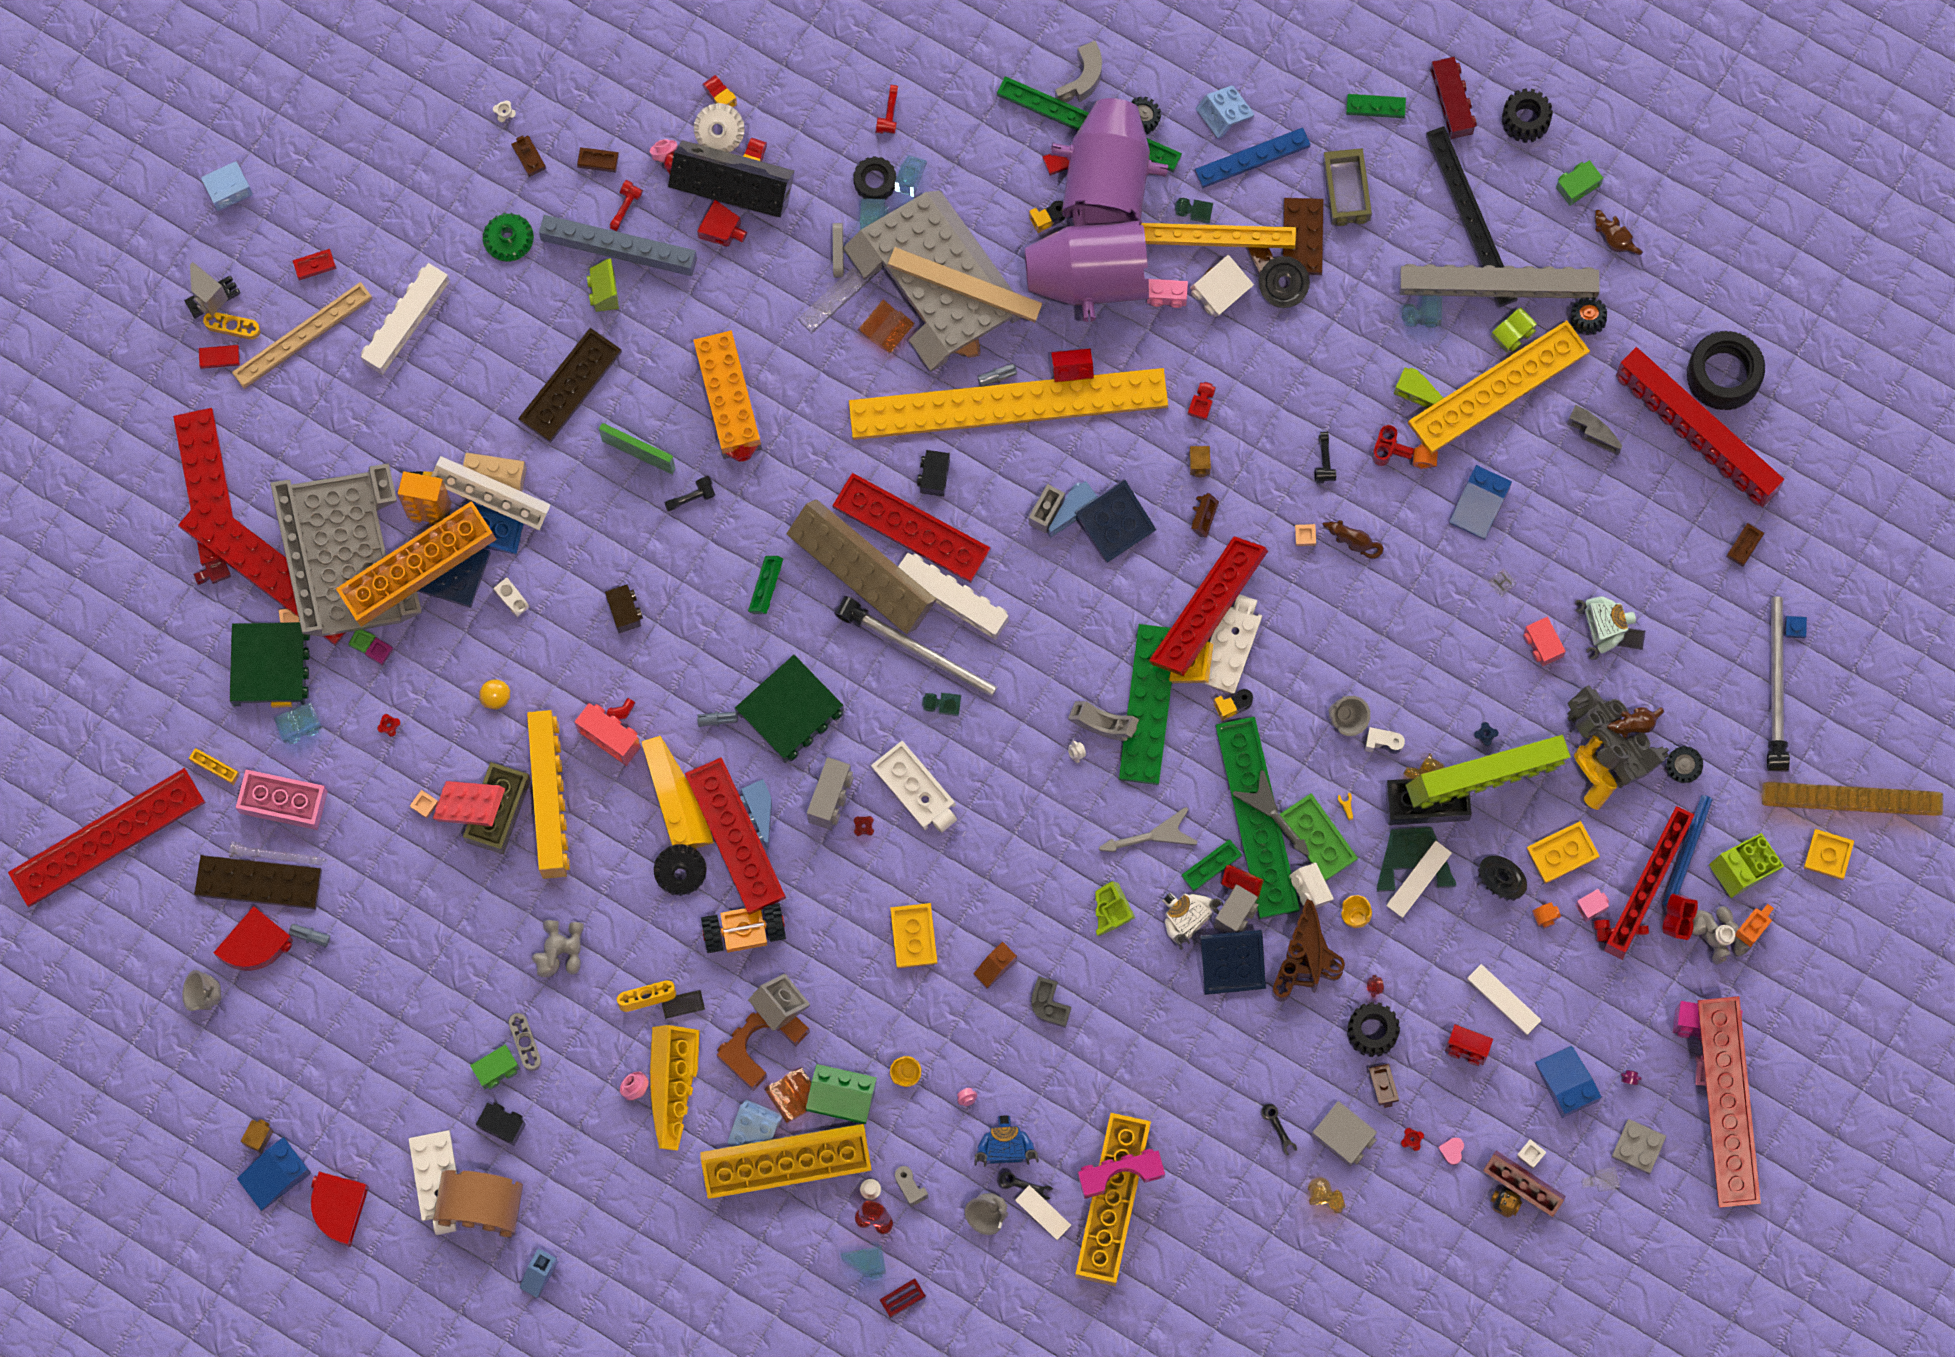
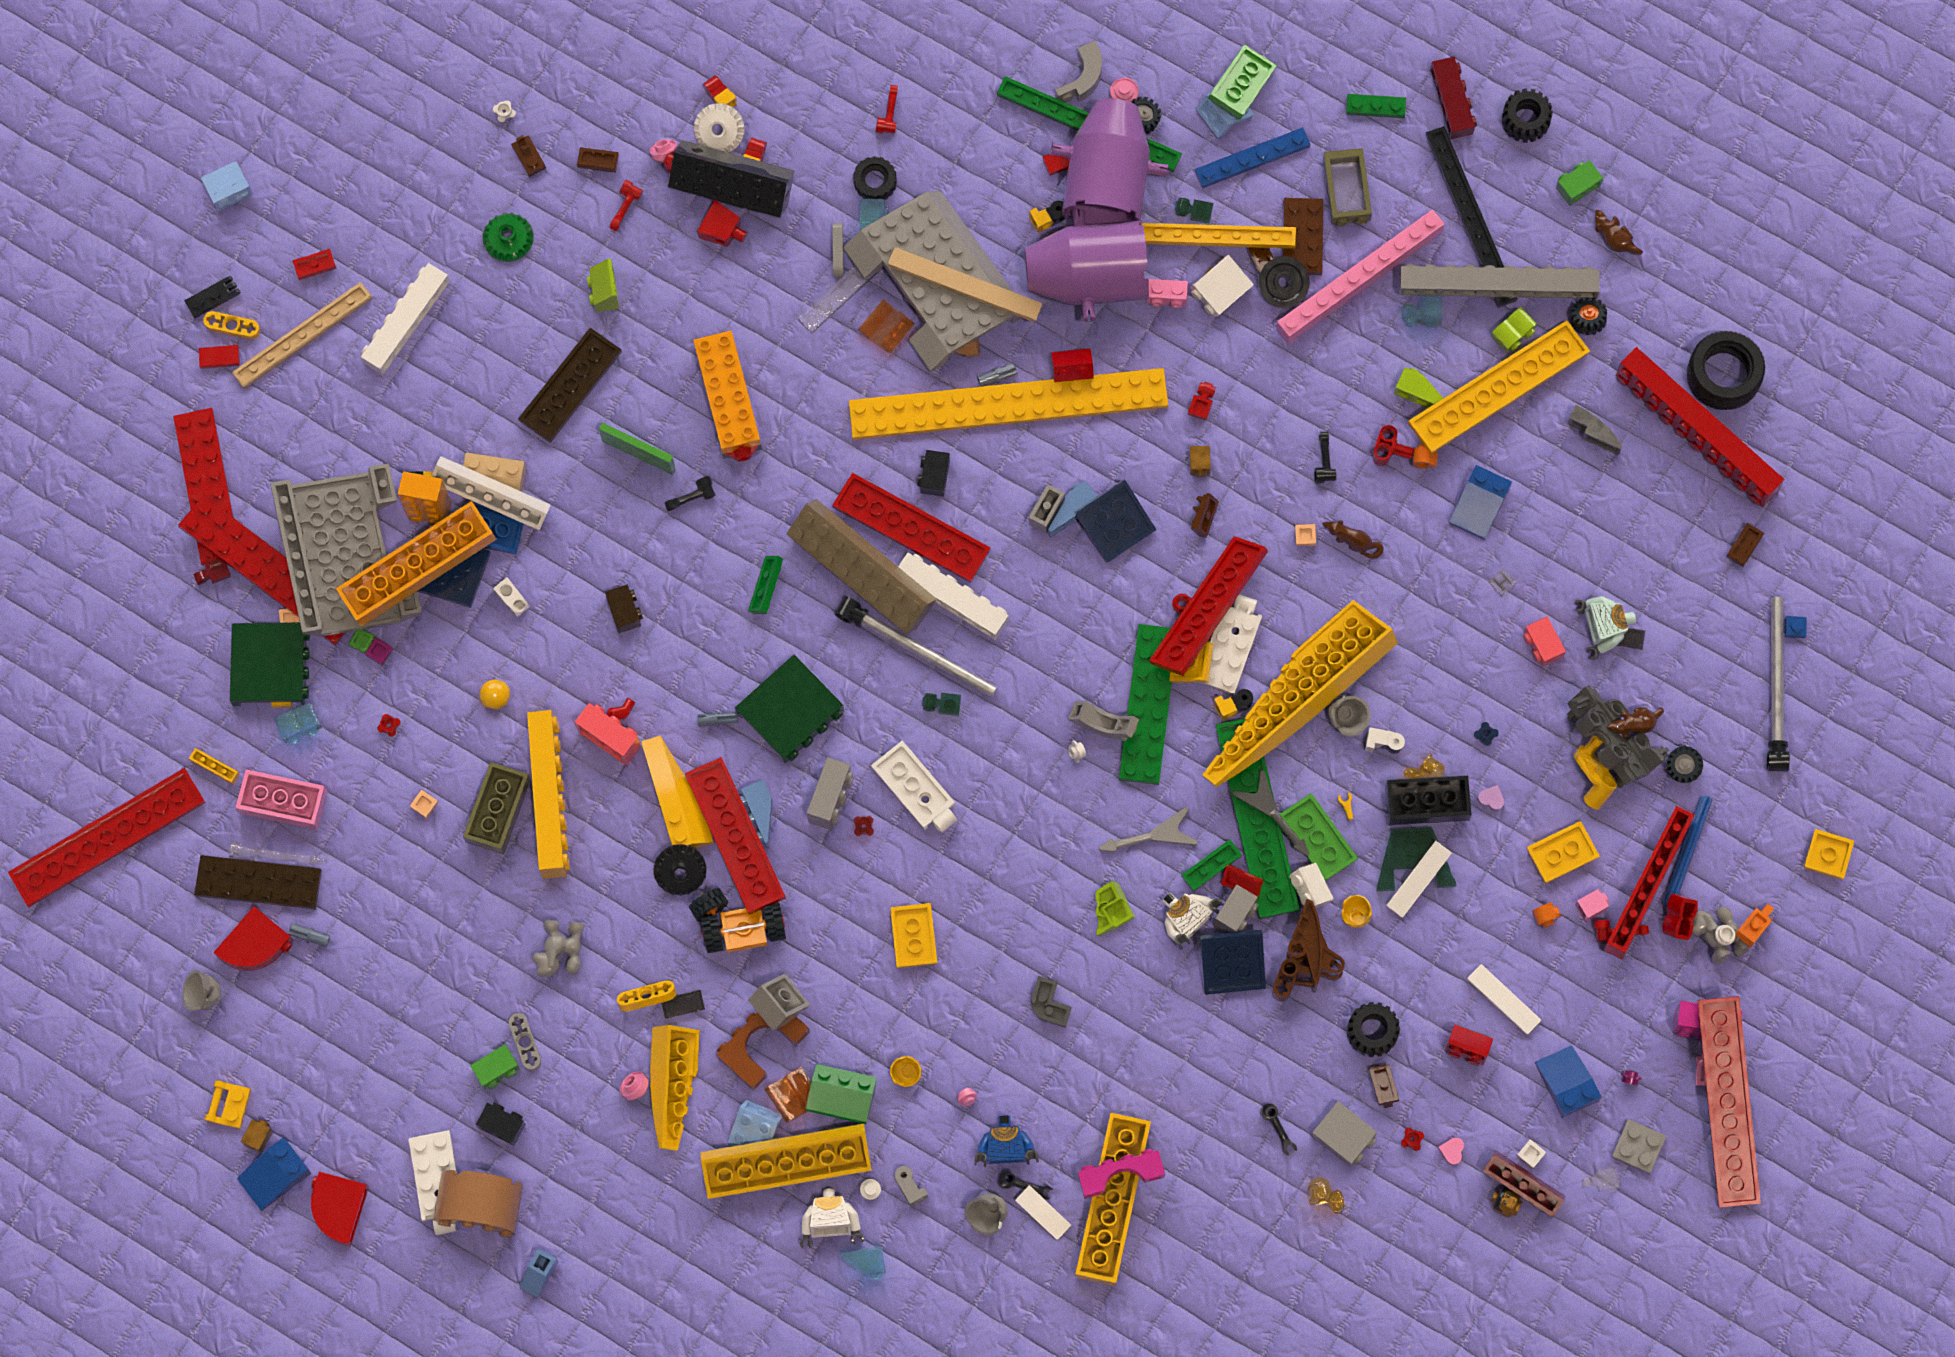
light grey slope [190,262,228,316] -> none
coral plate [433,781,505,826] -> none
sand blue brick [539,215,697,276] -> none
clear red piece [855,1201,893,1235] -> none
dark red tile [879,1278,926,1318] -> none
clear light blue slope [895,155,927,197] -> none
dark orange slope [973,942,1017,989] -> none
clear red plate [1367,975,1384,997] -> none
lime brick [1406,734,1571,809] -> none
black gear [1478,856,1527,901] -> none
lime slope [1709,833,1784,898] -> none
clear yellow beam [1762,782,1943,816] -> none
none -> yellow plate [204,1080,251,1129]
none -> black wheel [689,888,728,922]
none -> white torso [800,1188,864,1248]
none -> bright pink plate [1110,78,1139,102]
none -> red plate [1172,594,1191,613]
none -> yellow wedge [1202,600,1398,787]
none -> plate [1208,44,1277,120]
none -> bright pink brick [1276,209,1445,344]
none -> lavender tile [1478,785,1504,811]

